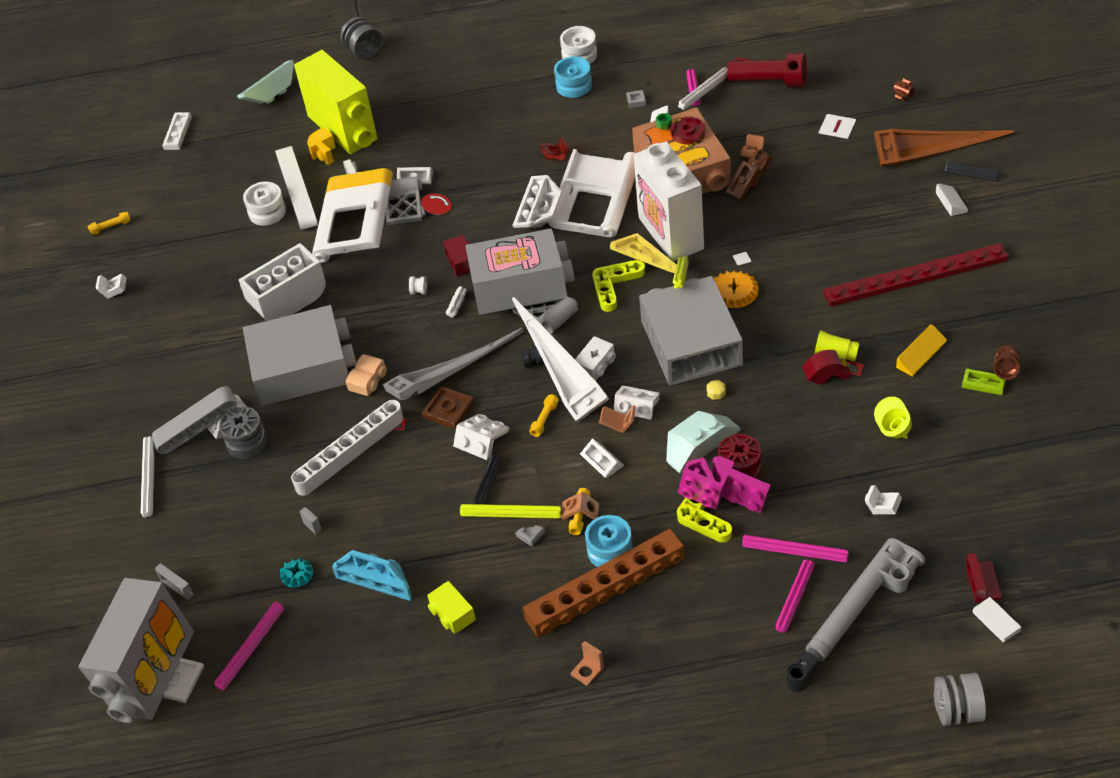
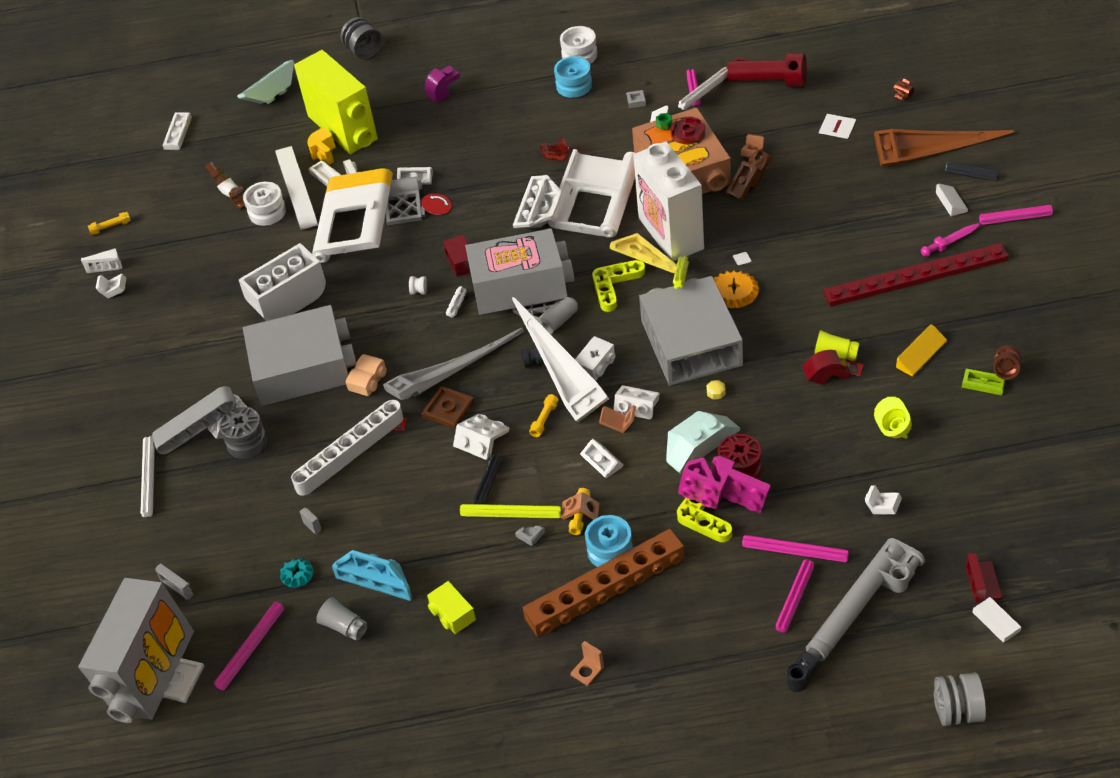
none -> white slope [81,248,122,273]
none -> reddish brown piece [205,162,245,209]
none -> white tile [309,160,341,186]
none -> light grey plant [317,597,367,640]
none -> magenta brick [425,65,460,103]
none -> dark pink sword [921,223,980,257]
none -> dark pink axle [979,205,1053,225]

